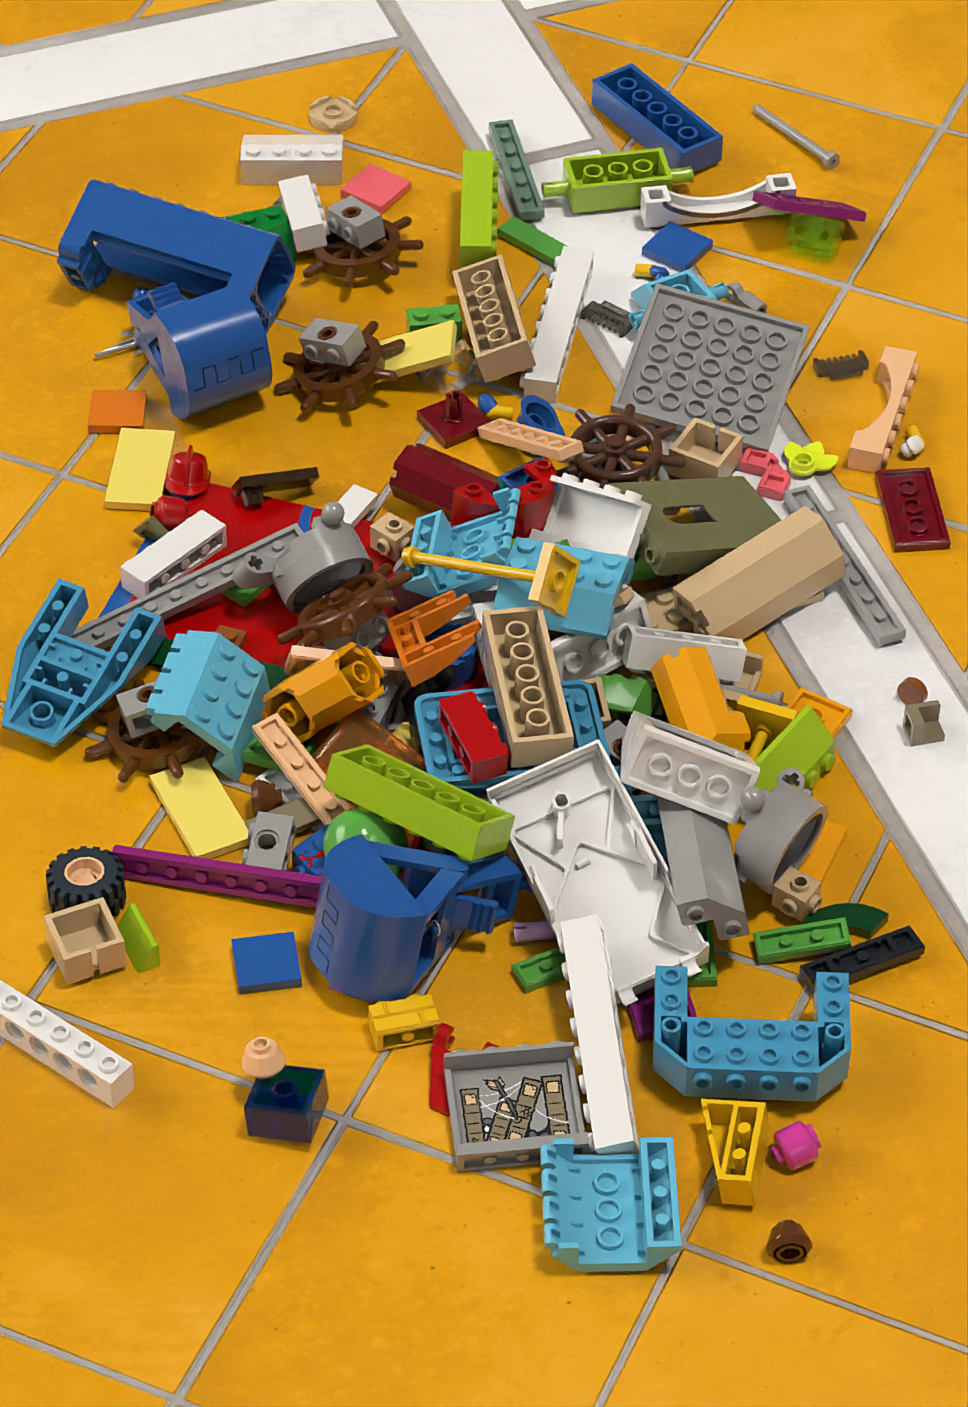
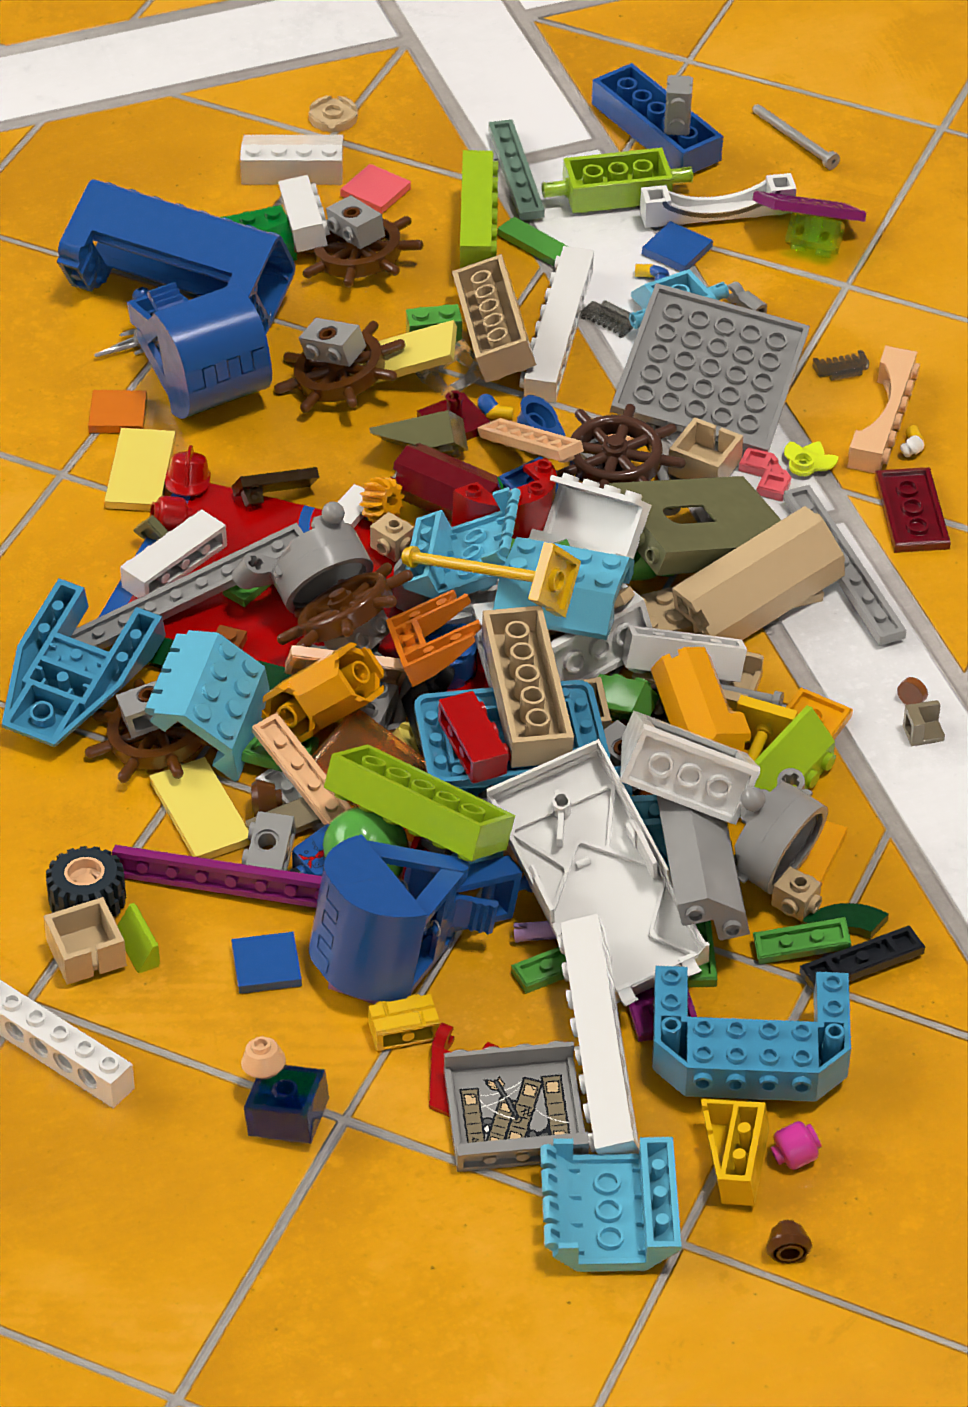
none -> light orange gear [359,477,405,523]
none -> olive slope [370,410,468,458]
none -> light grey brick [664,75,693,135]

